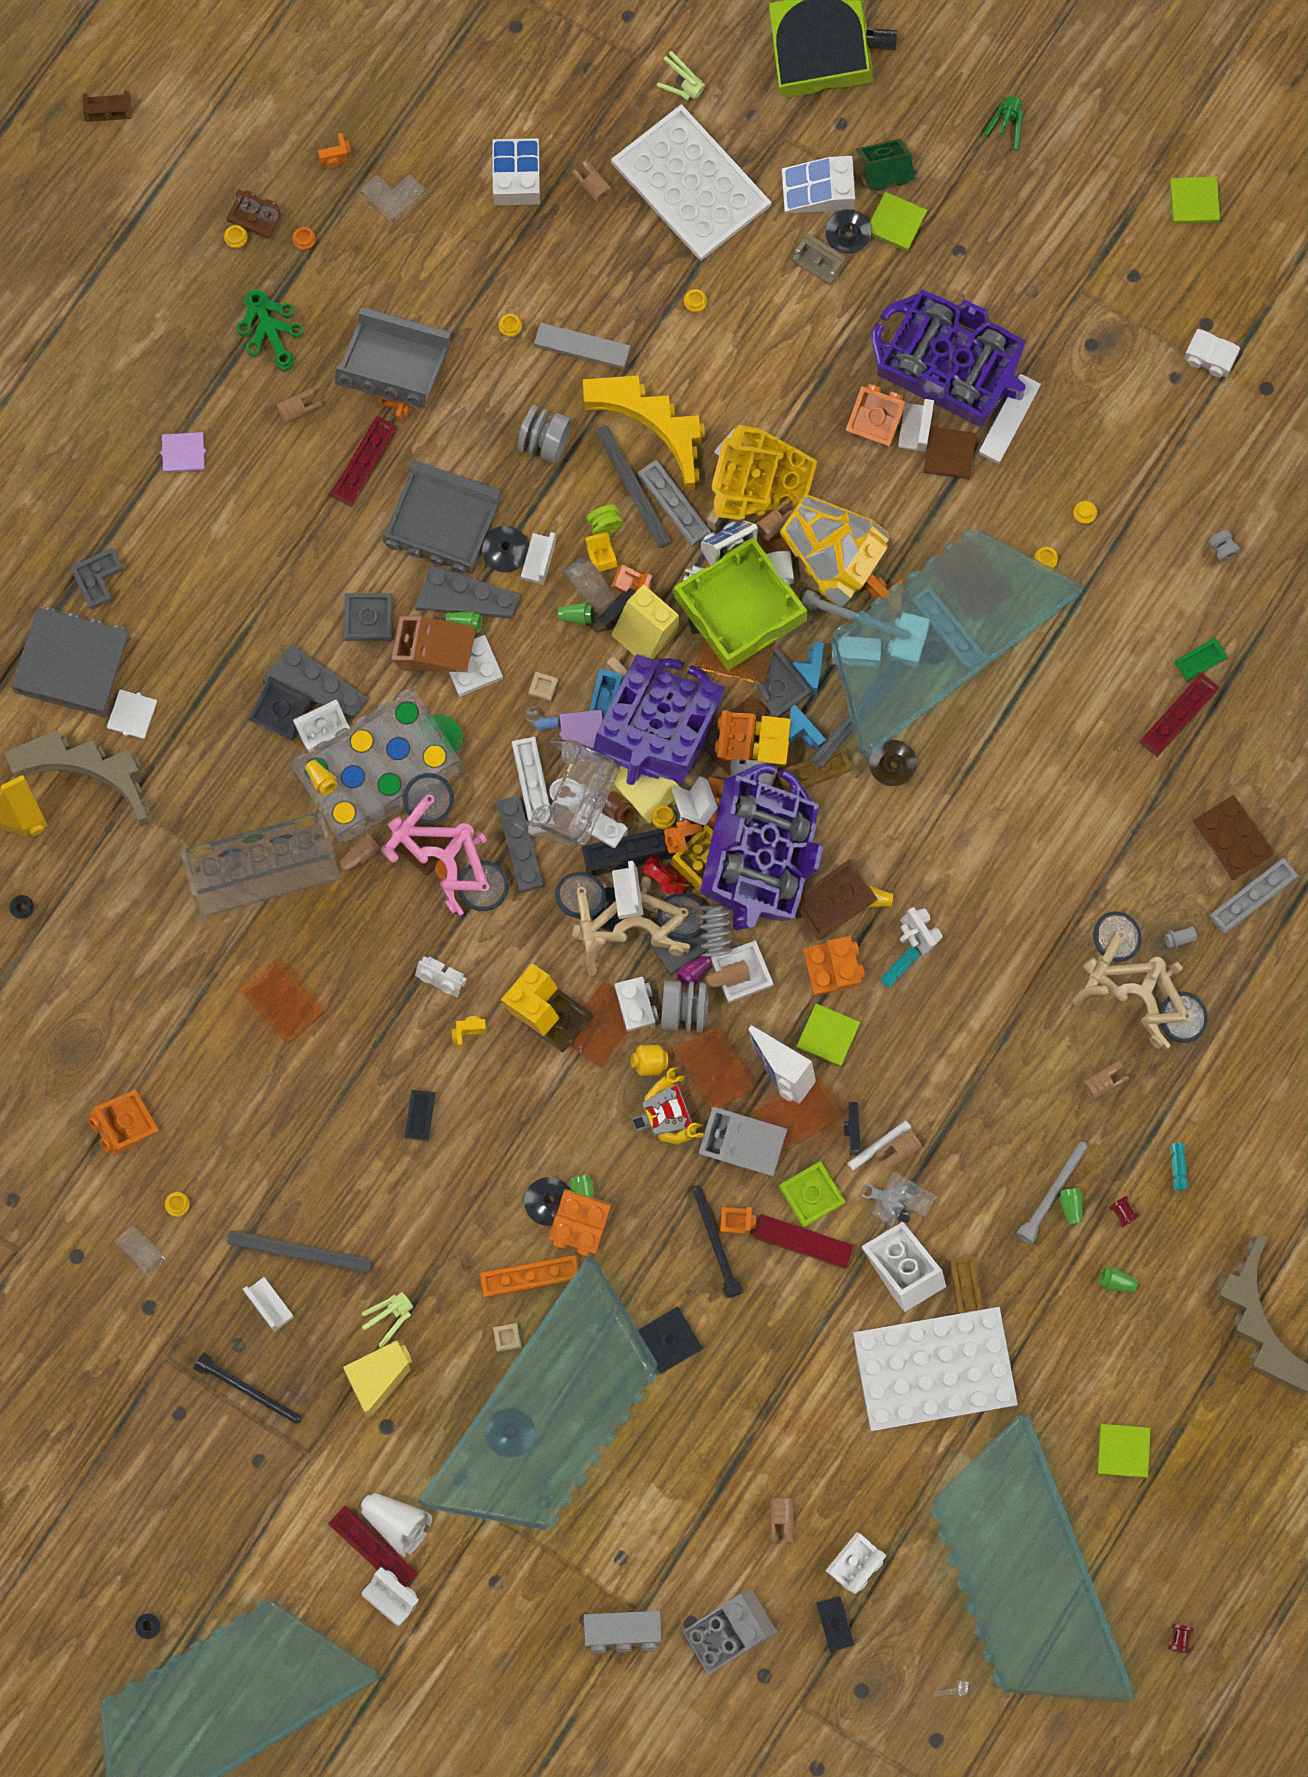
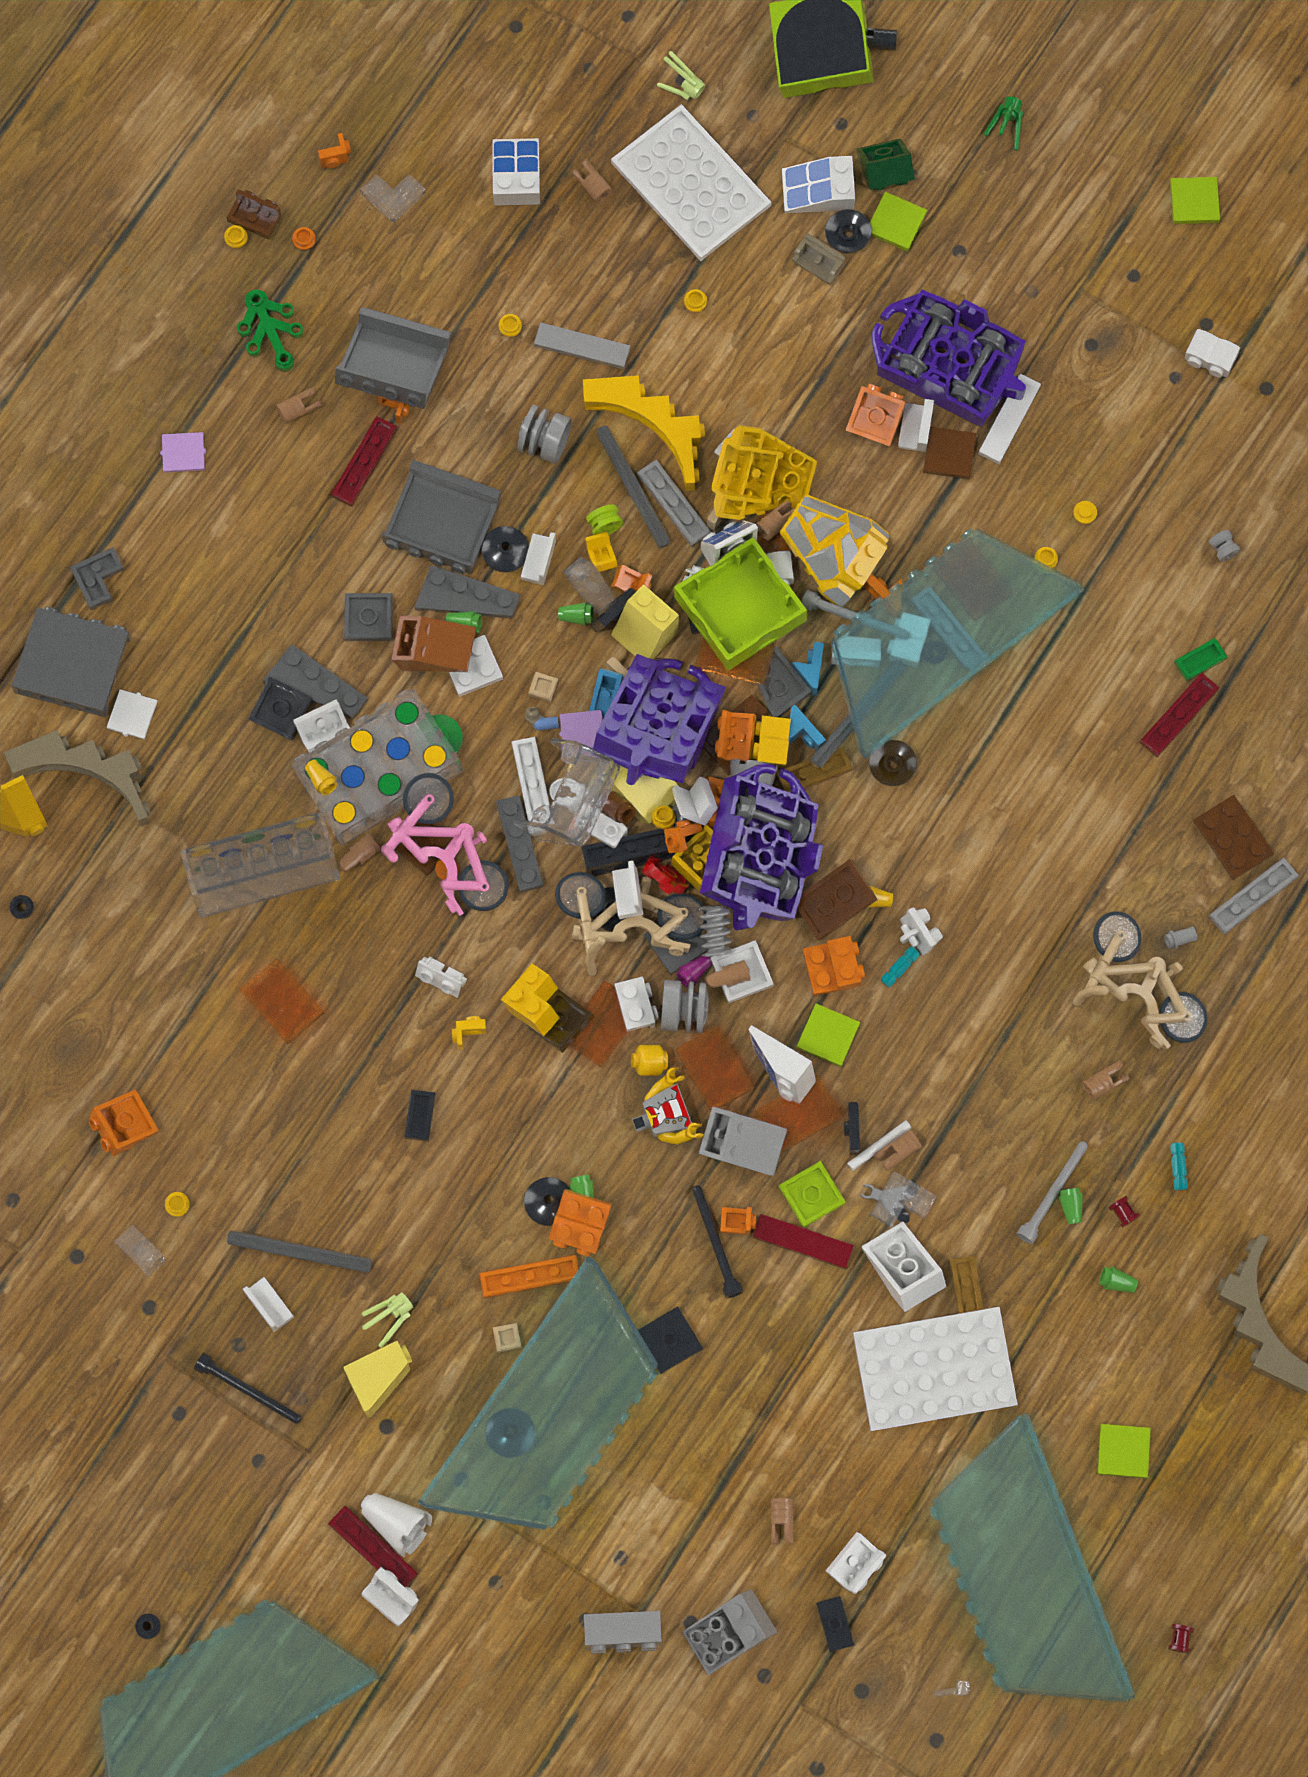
reddish brown hinge [82,90,132,122] -> none

